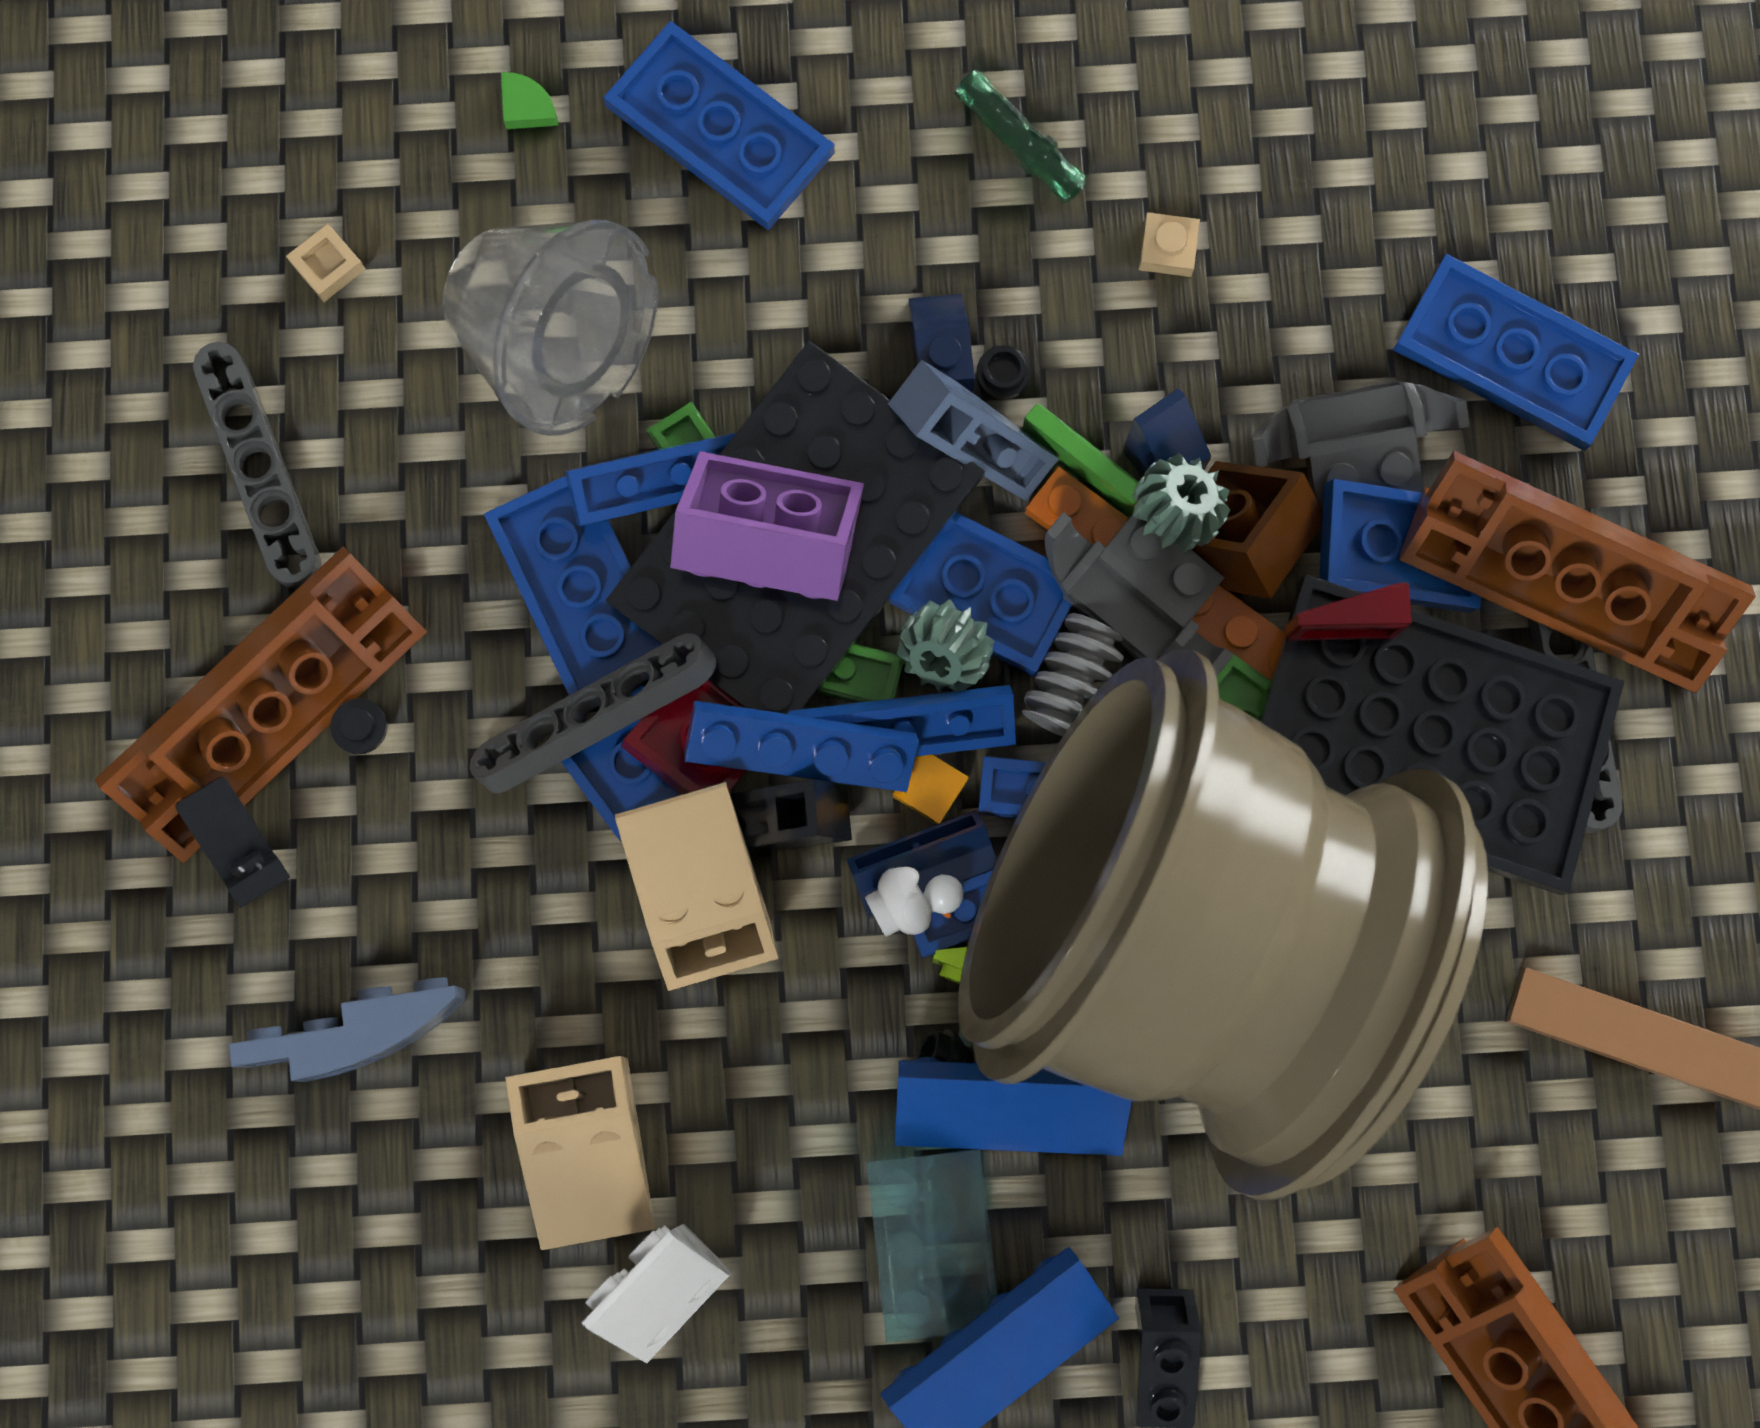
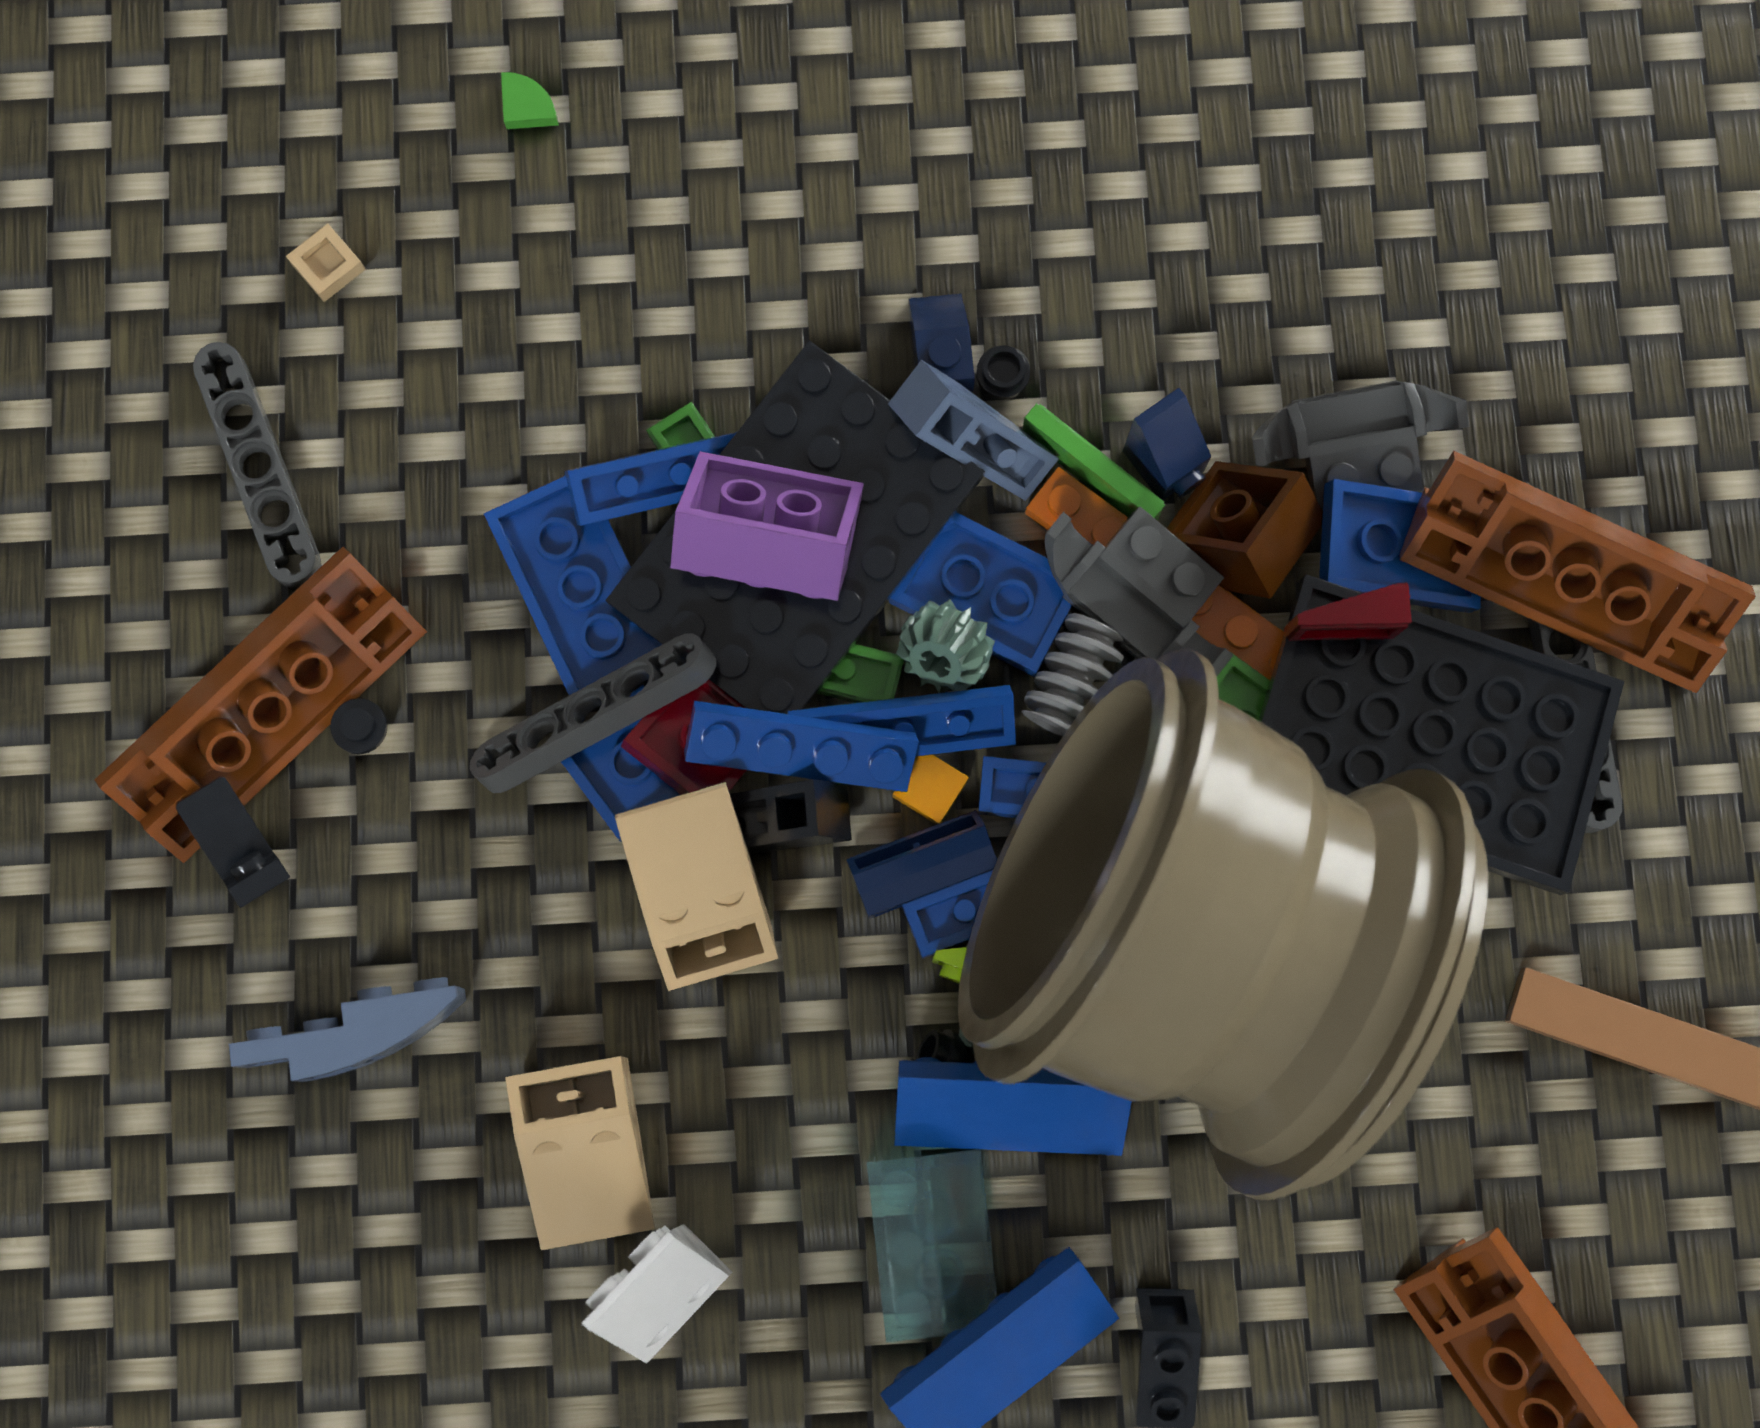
clear cone [443,219,658,436] -> none
blue plate [603,21,835,231] -> none
white animal [865,866,964,937] -> none
clear green pin [954,70,1088,204] -> none
sand green gear [1132,453,1231,553] -> none
tan plate [1139,212,1200,277] -> none
blue plate [1393,254,1639,451] -> none

